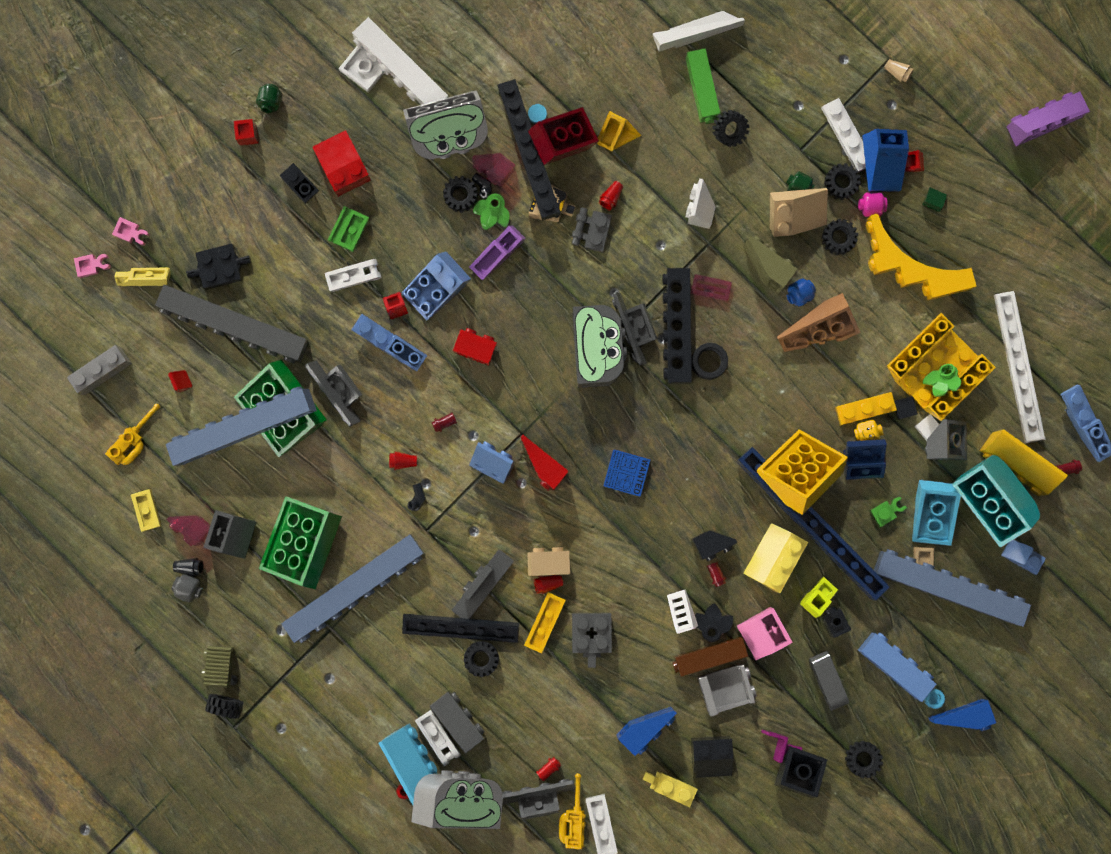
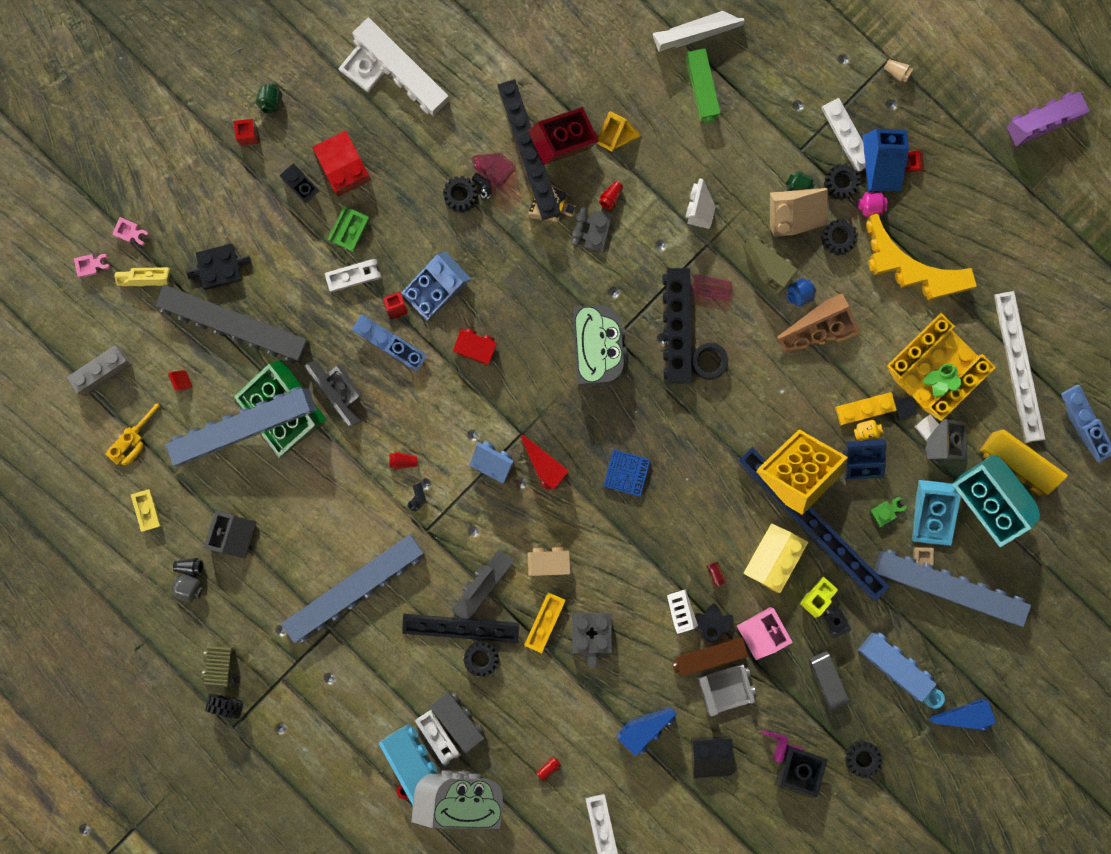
clear pink slope [166,515,210,546] -> none
green slope [259,496,342,590] -> none
brick [403,90,488,159] -> none
dark red pin [431,412,457,433] -> none
medium lavender slope [469,226,526,280] -> none
bright green plate [473,193,510,230] -> none
dark grey bracket [502,779,575,820] -> none
medium azure tile [528,104,547,124] -> none
red cone [534,575,563,594] -> none
yellow piece [559,773,586,849] -> none
dark grey bracket [612,292,657,365] -> none
light yellow hinge [643,771,698,807] -> none
black slope [691,530,737,561] -> none
black tyre [712,110,750,147] -> none
dark green slope [922,187,947,212] -> none
medium blue slope [1001,540,1046,575] -> none
dark red pin [1056,459,1082,475] -> none

